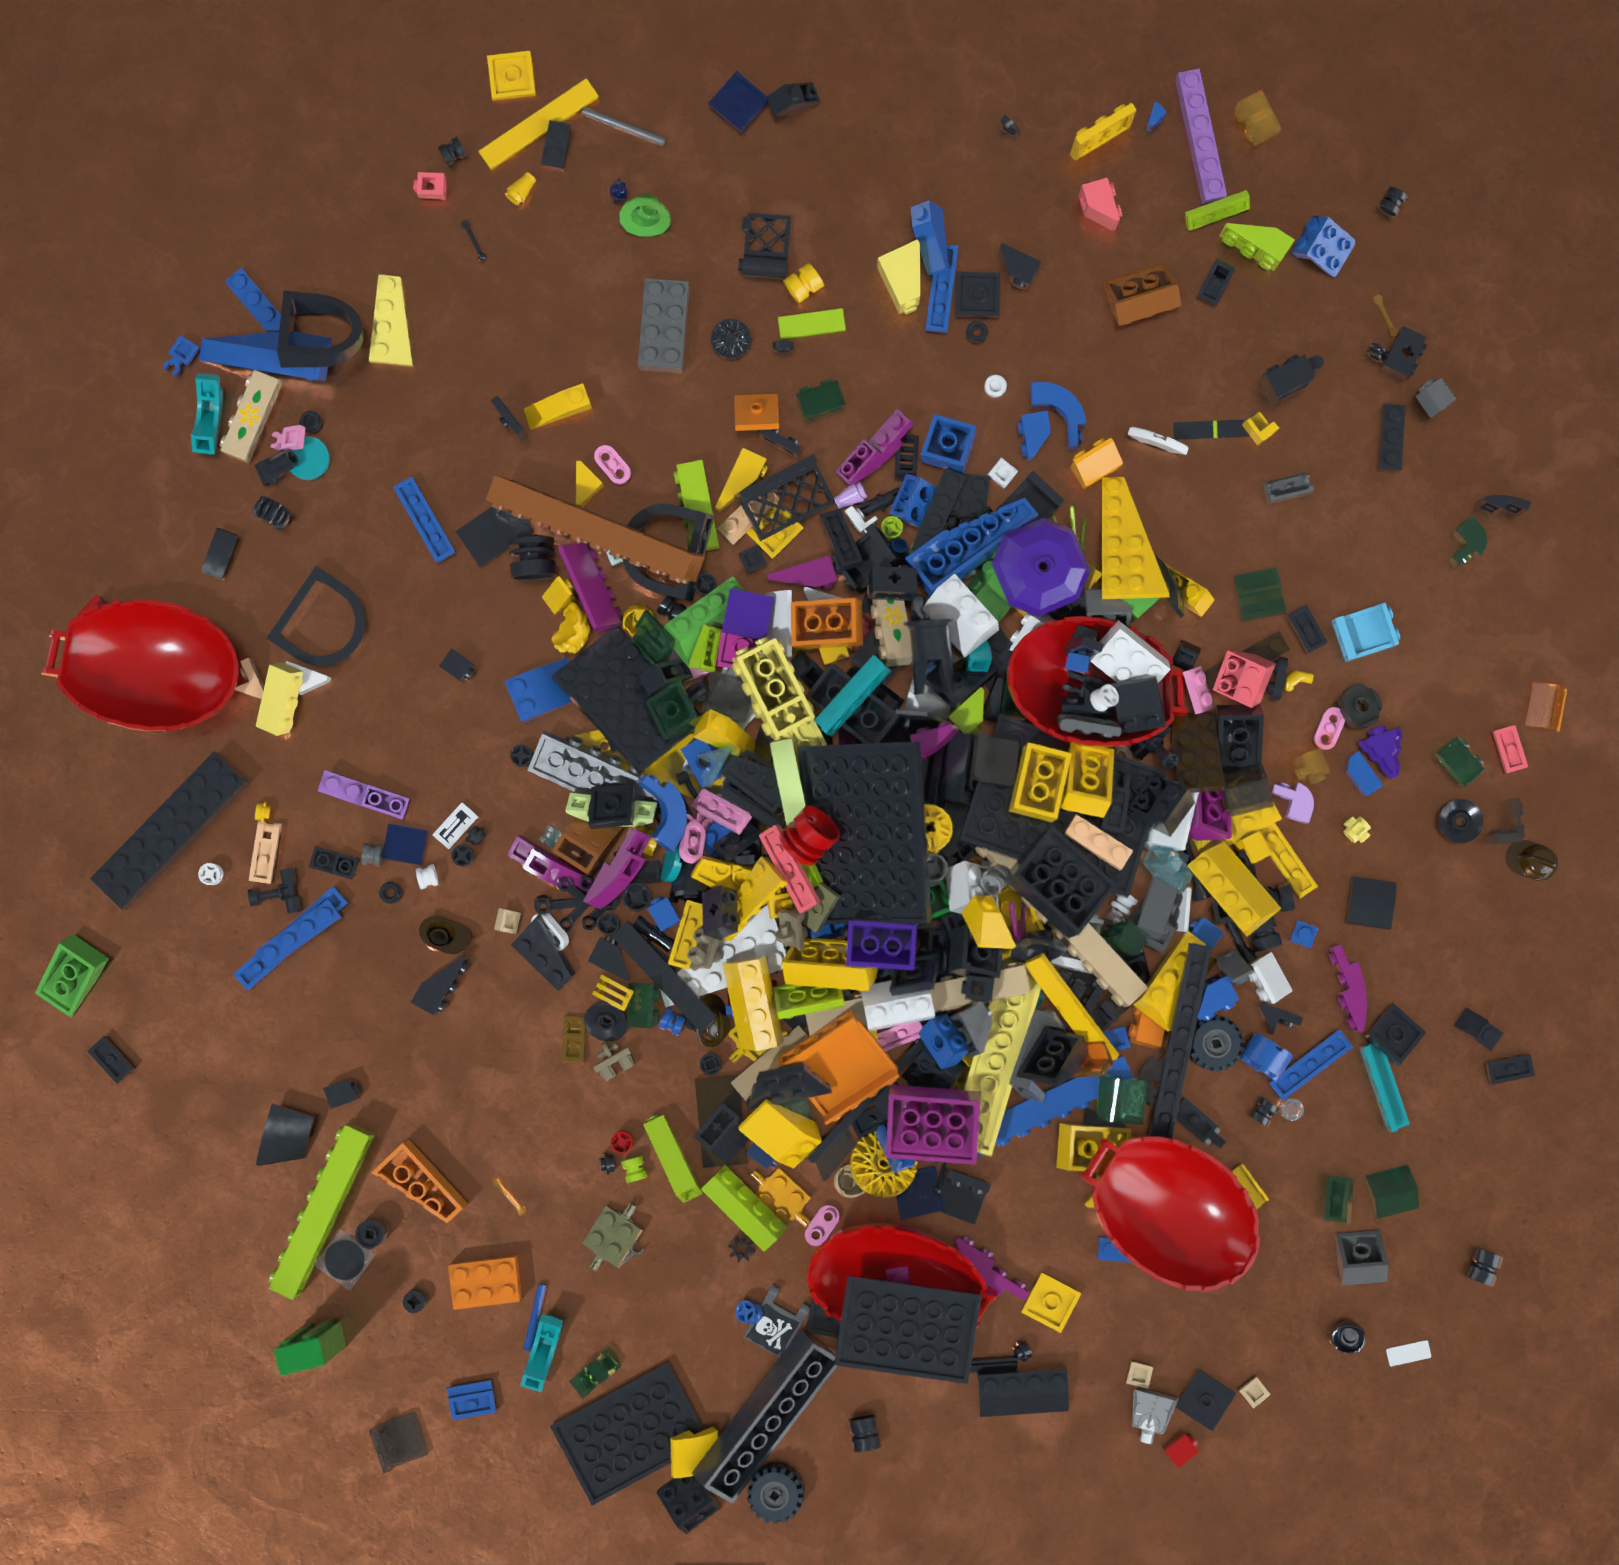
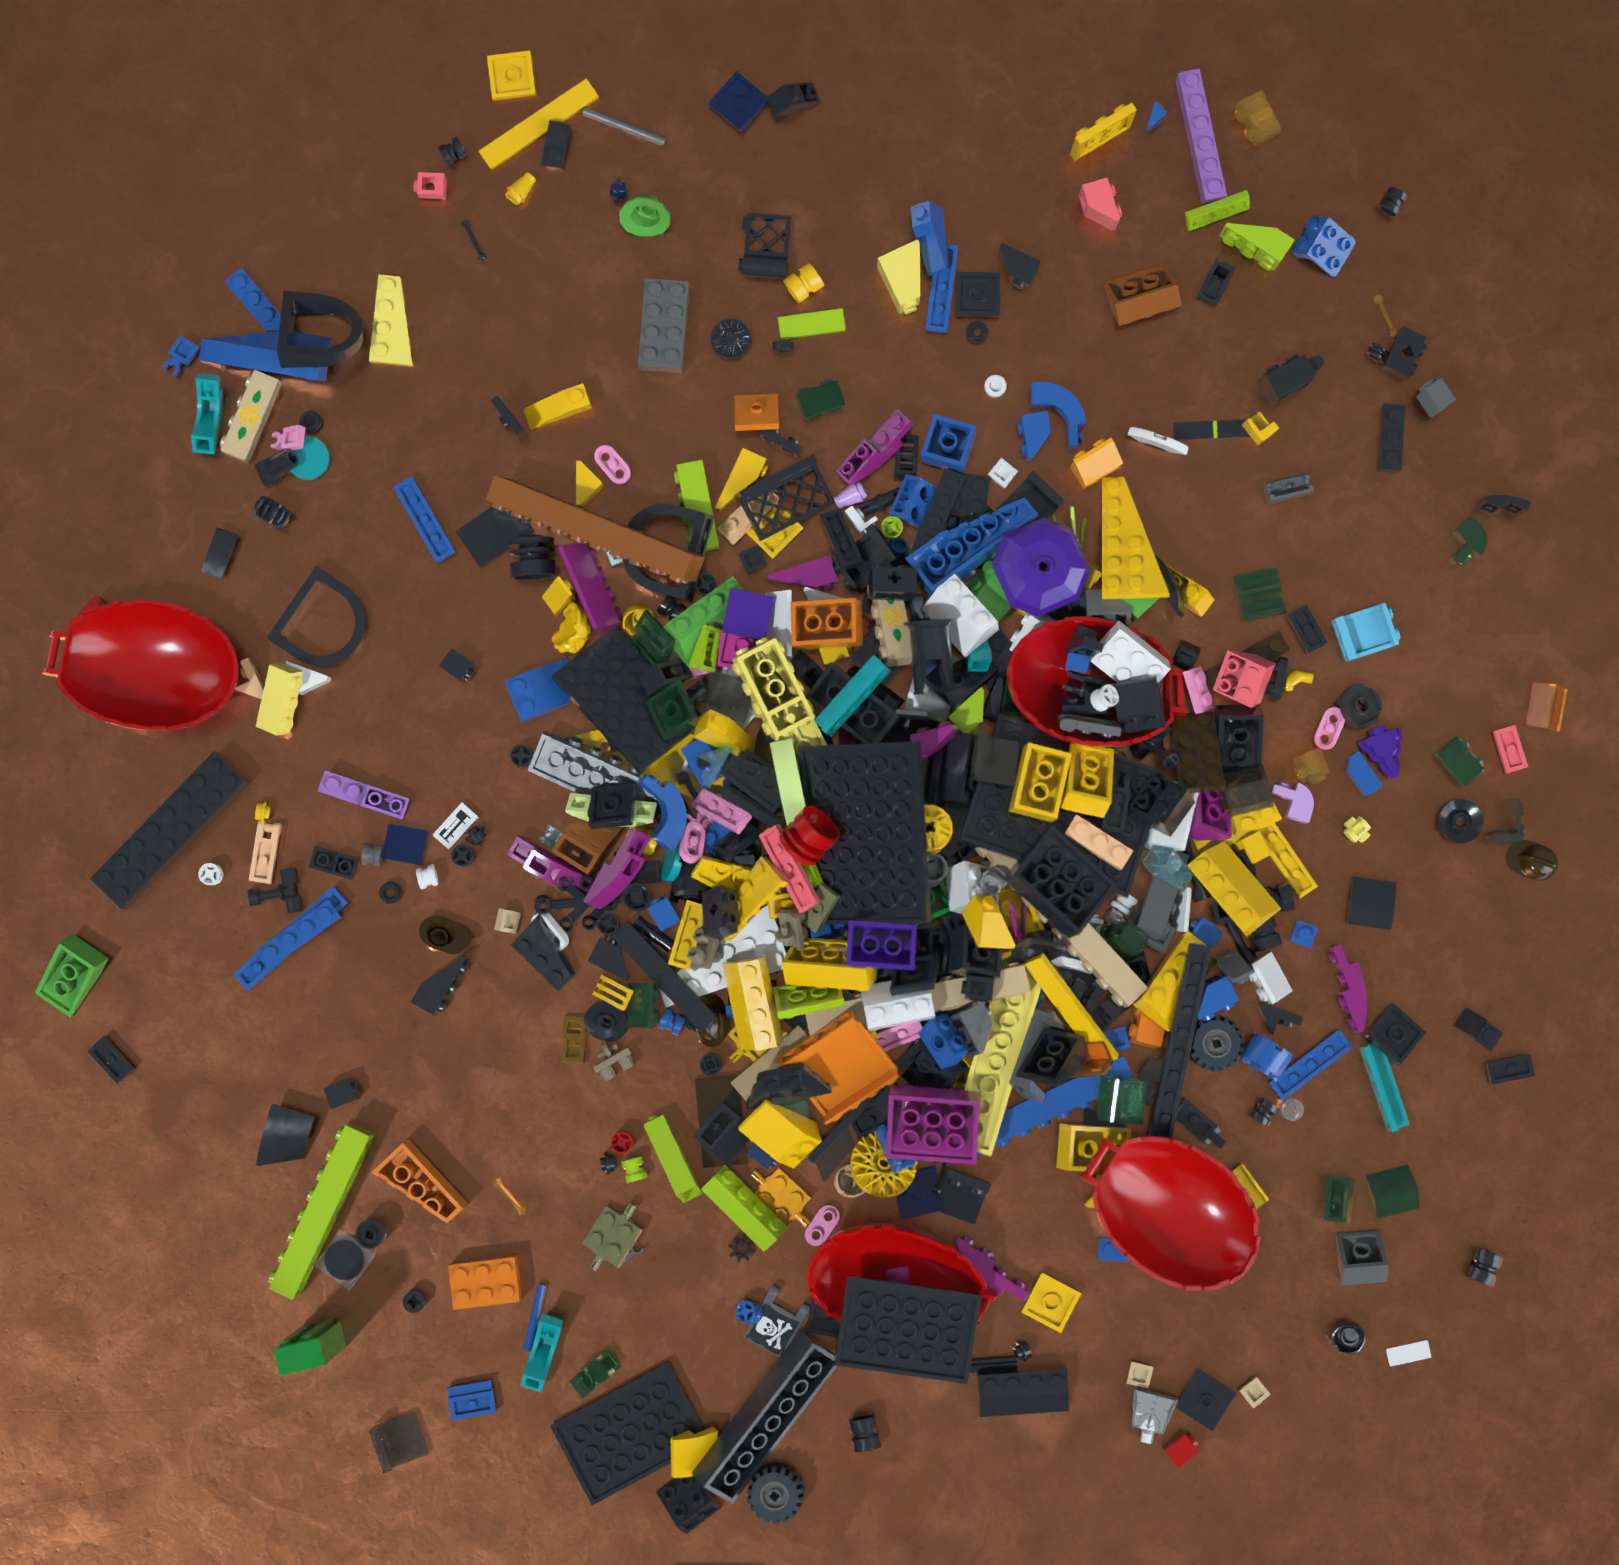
black tile [999,115,1021,139] -> none

